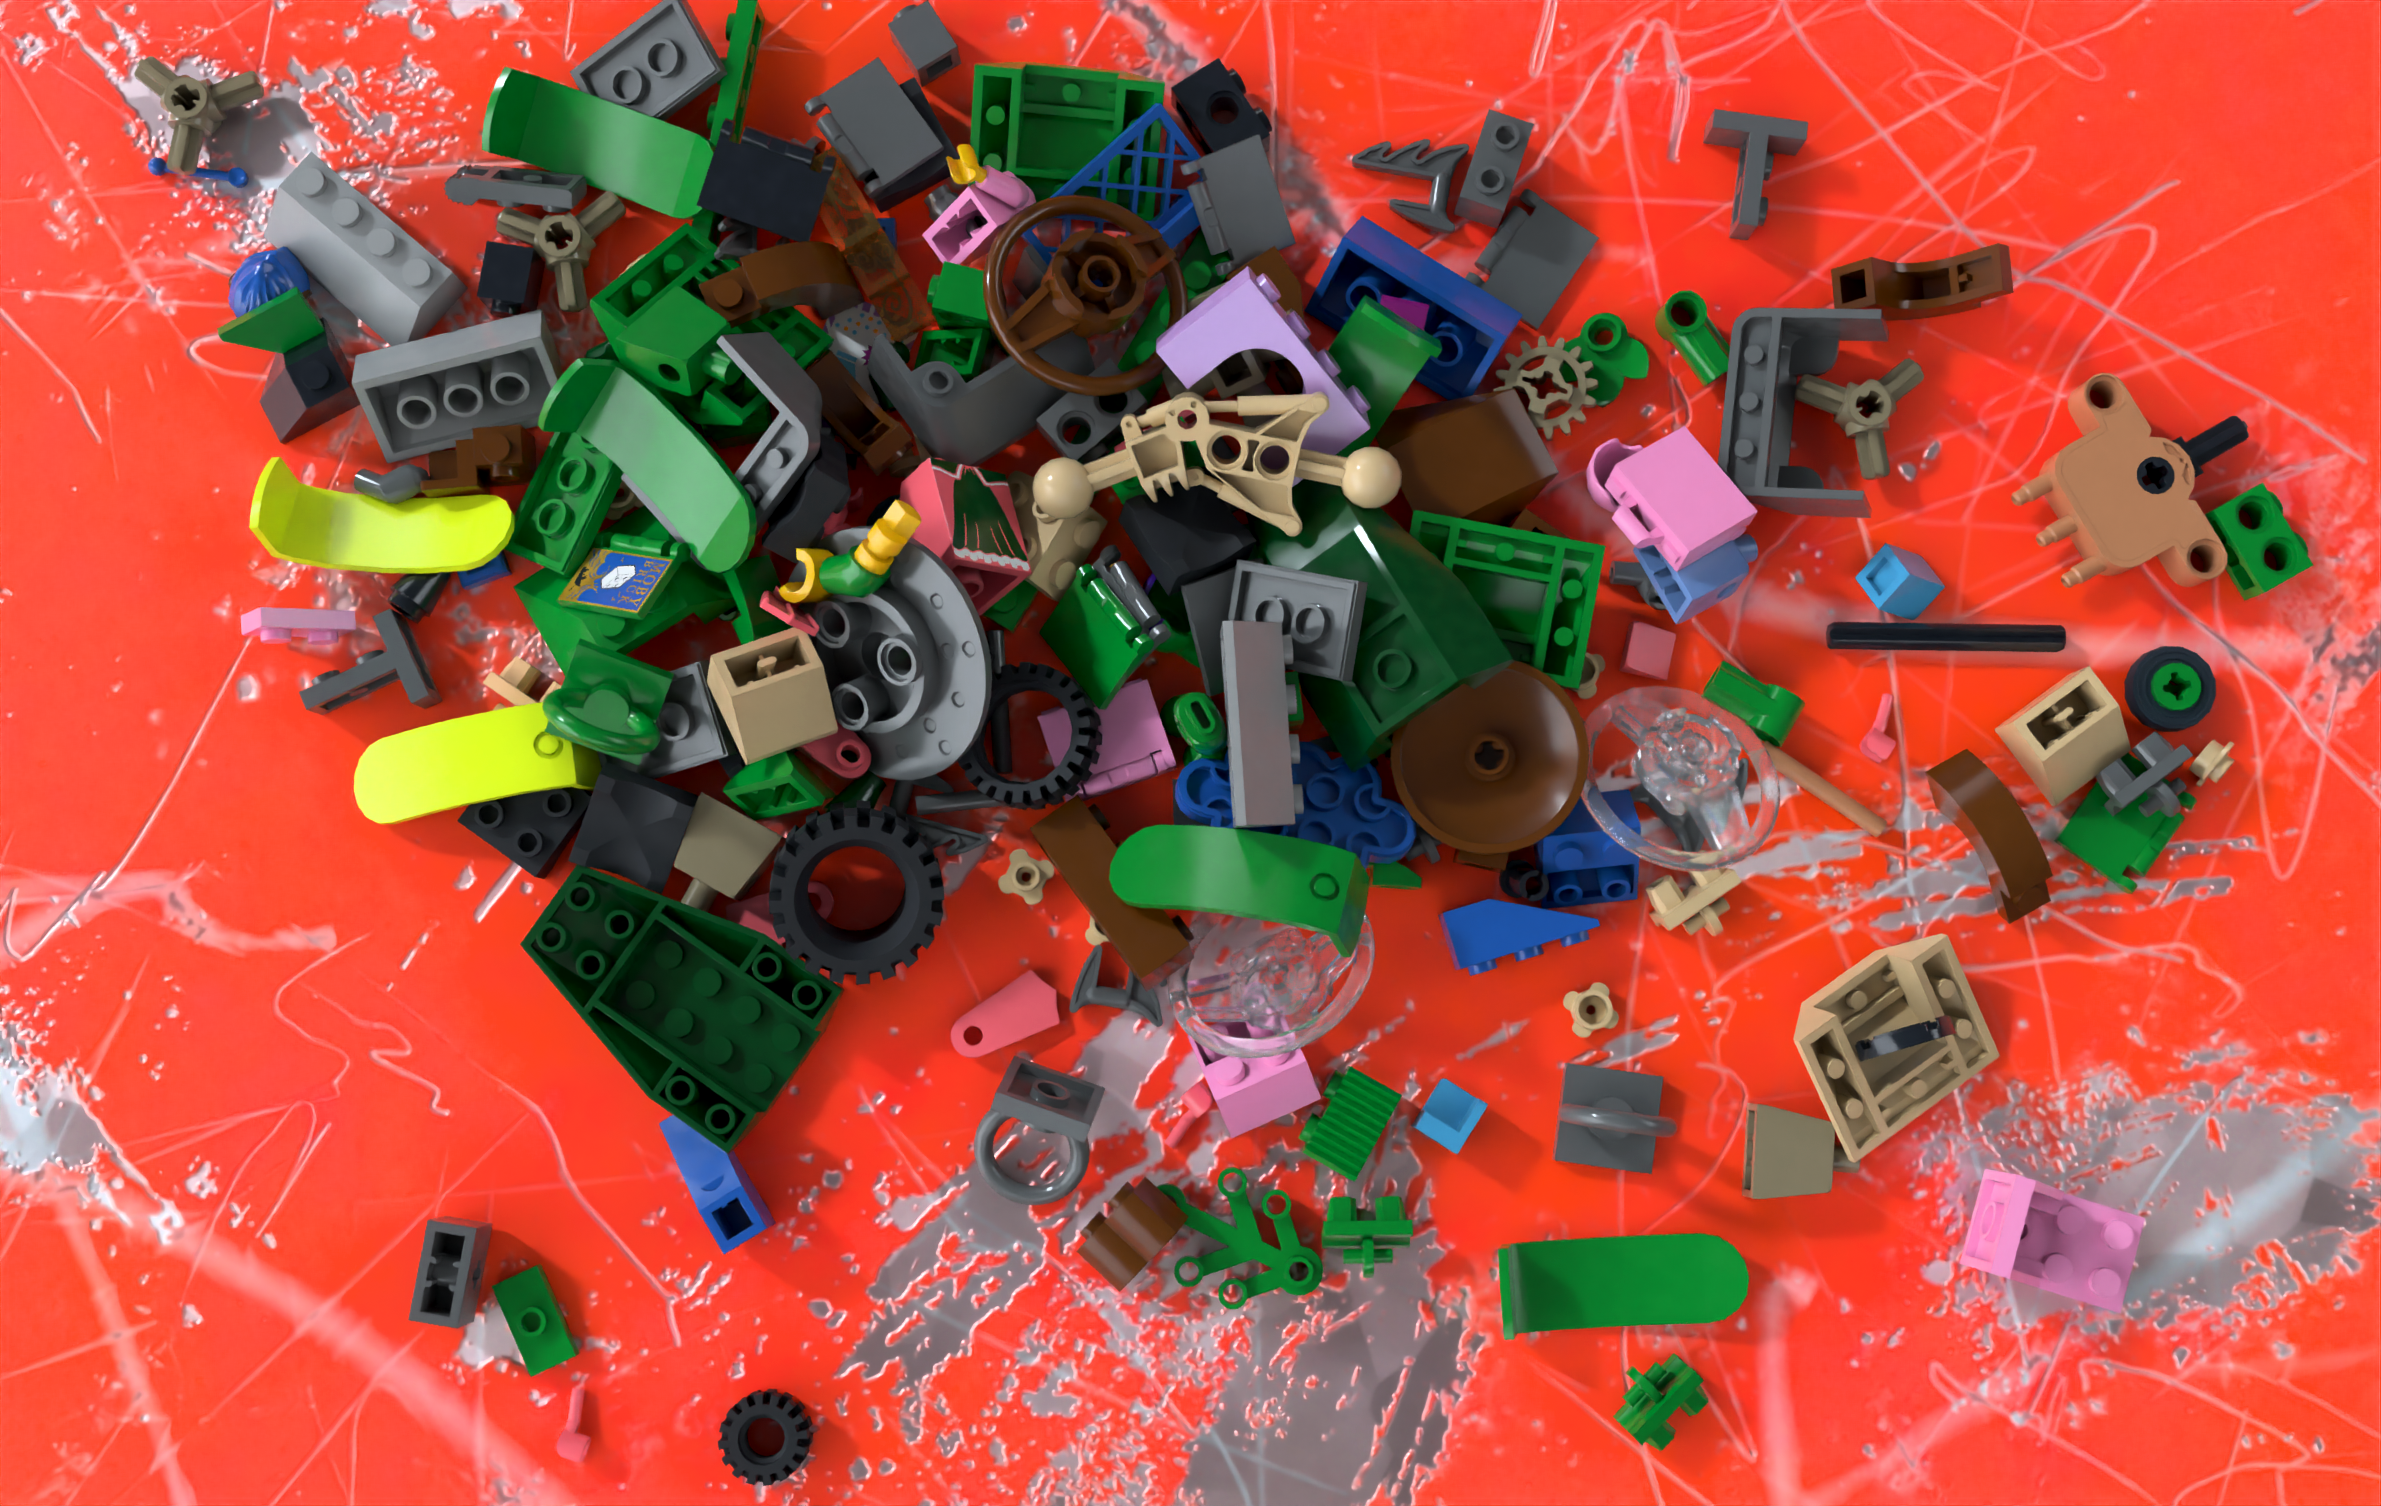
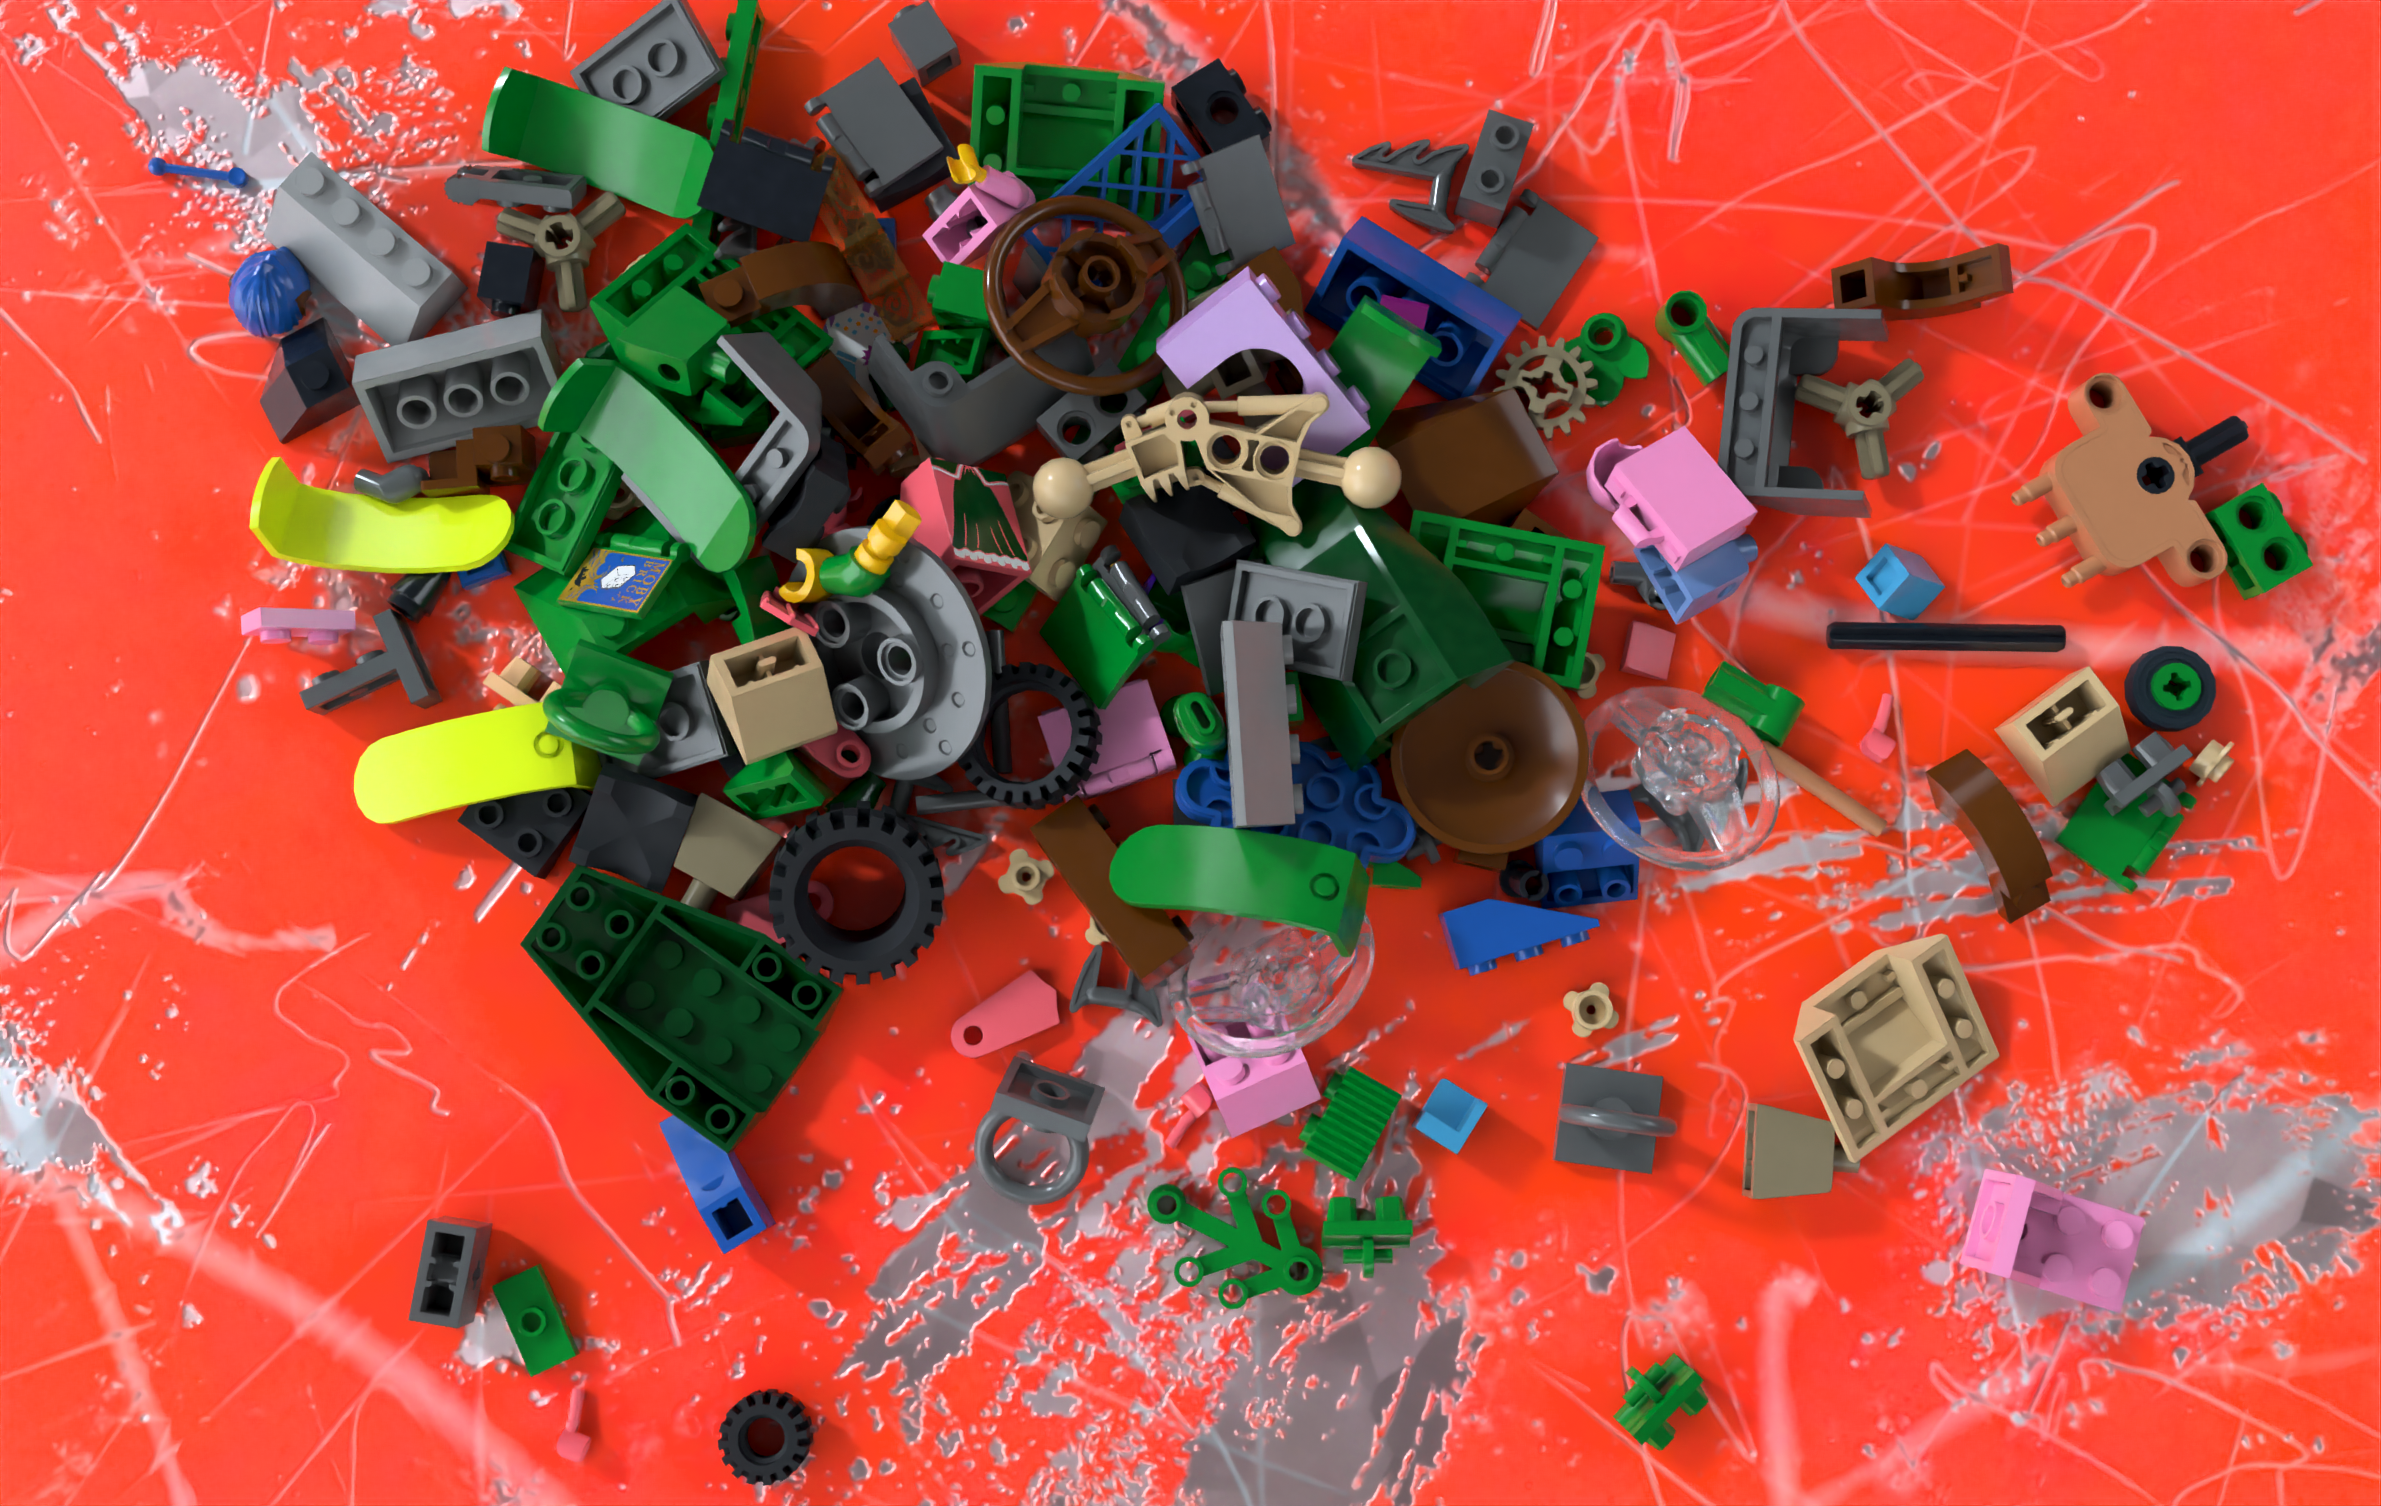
dark tan bush [134,56,264,176] -> none
green tile [217,286,325,354] -> none
reddish brown brick [1076,1177,1189,1292] -> none
green piece [1498,1233,1749,1340] -> none
tan hips [1645,850,1742,936] -> none
dark grey bracket [1703,109,1808,240] -> none
black tile [1854,1015,1957,1062] -> none

